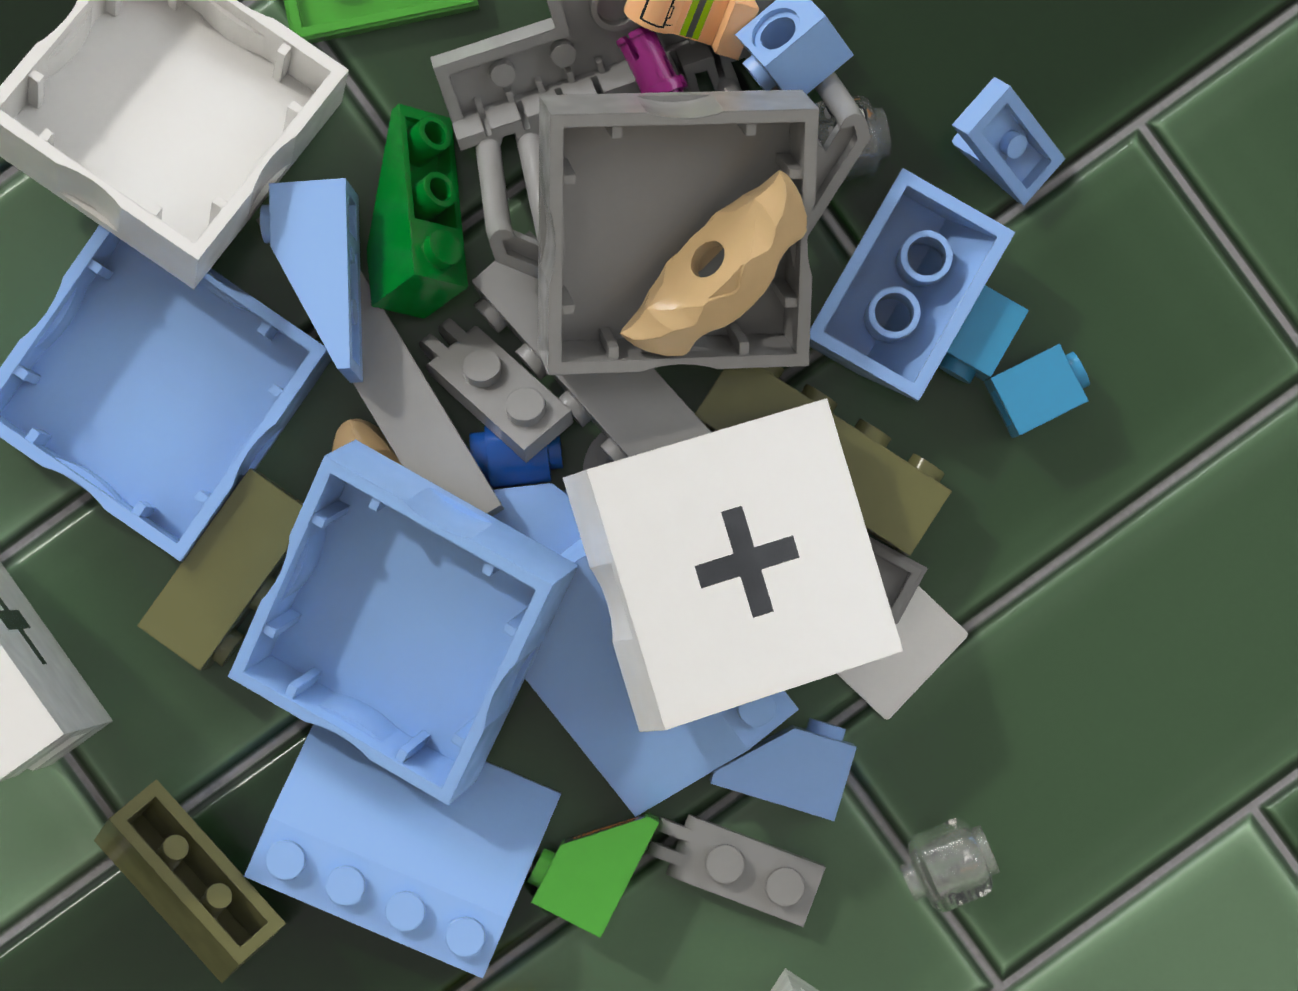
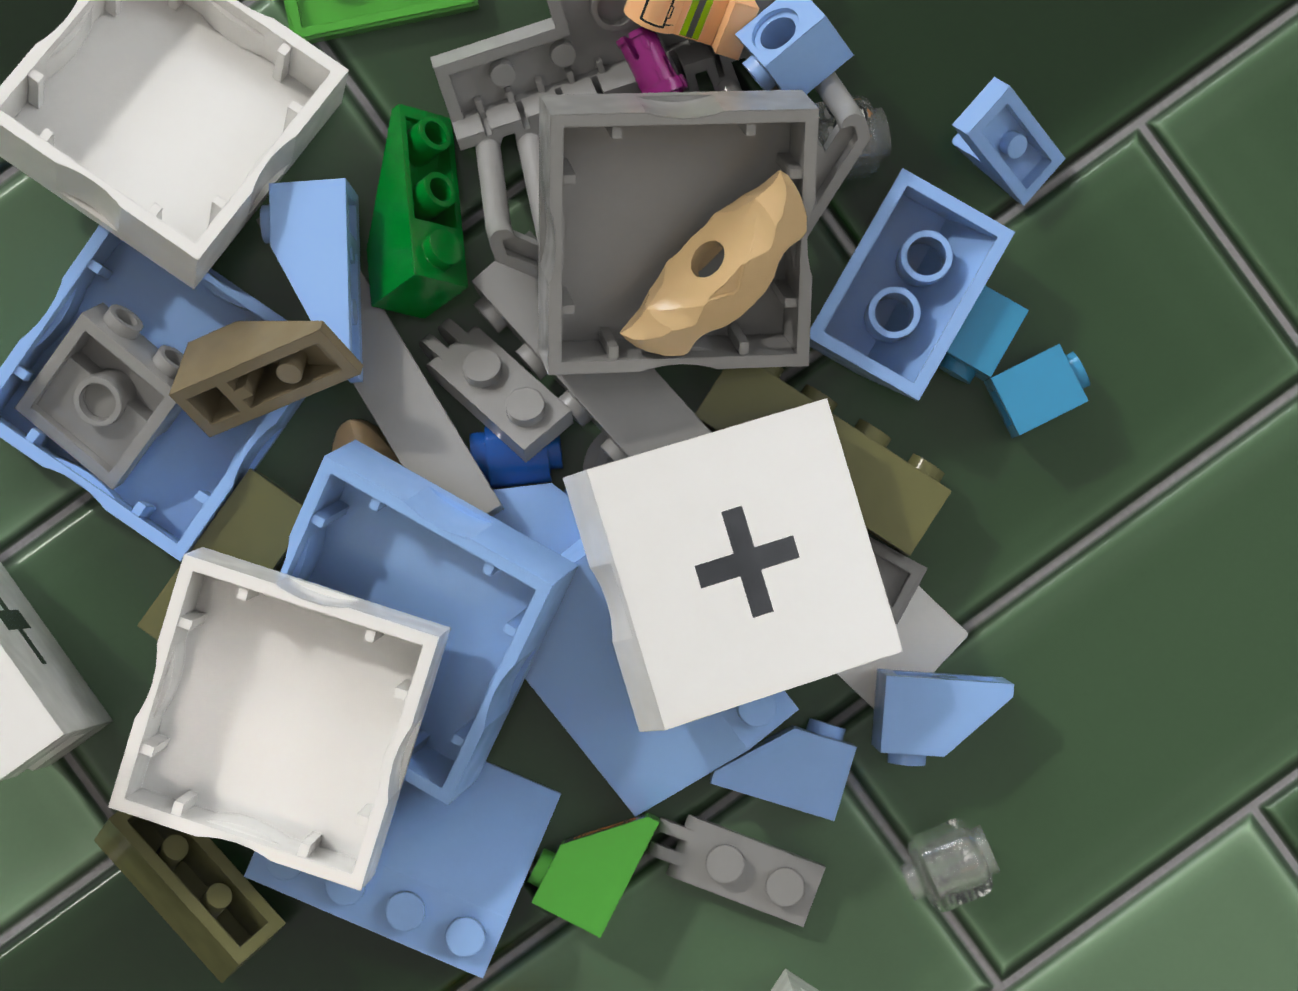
none -> light grey plate [14,303,184,490]
none -> white tile [108,547,451,891]
none -> dark tan slope [169,321,363,437]
none -> light blue slope [871,669,1014,766]

